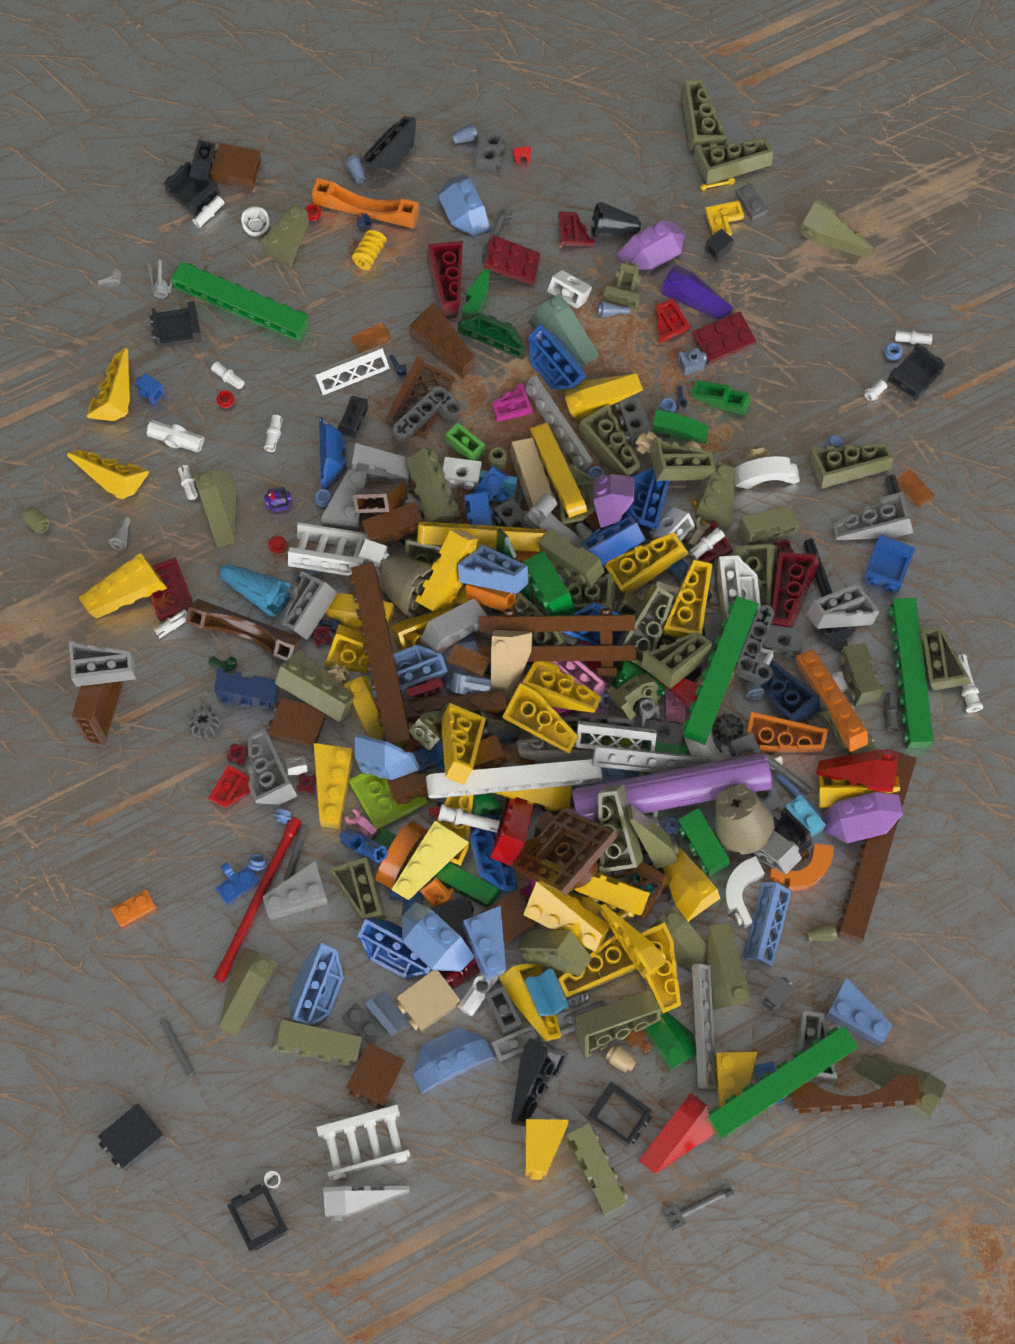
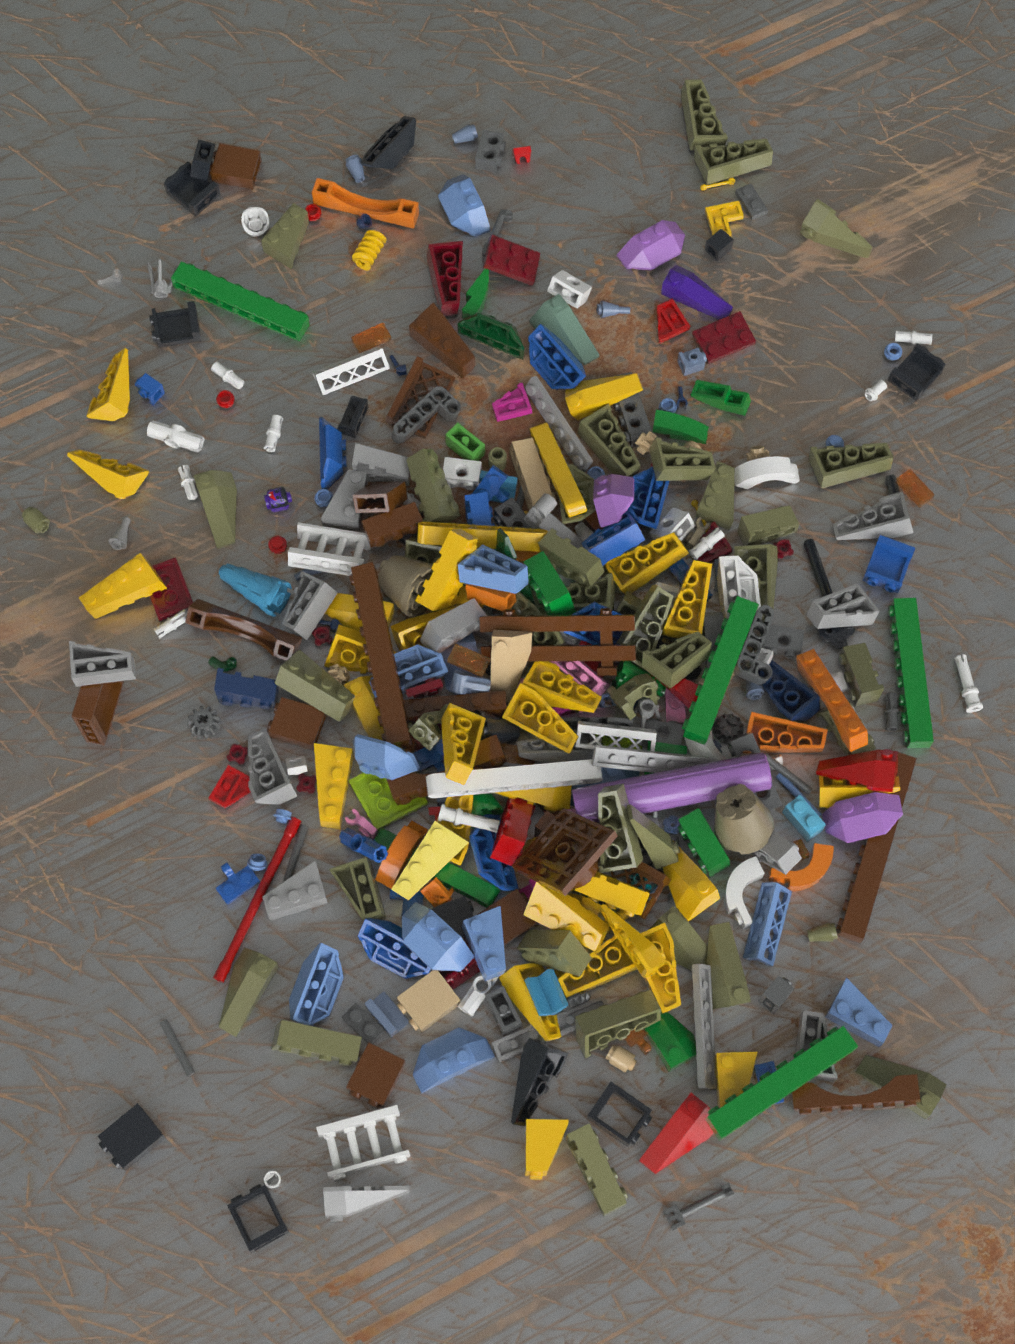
orange plate [111,889,156,927] -> none
white pin [192,196,225,228] -> none
white brick [359,539,389,576] -> none
dark red wing [558,211,595,247] -> none
black cone [591,202,641,238] -> none
olive tile [603,261,642,310] -> none
dark red wedge [771,552,819,628] -> none
black hinge [773,808,812,853] -> none
olive wedge [922,626,972,691] -> none

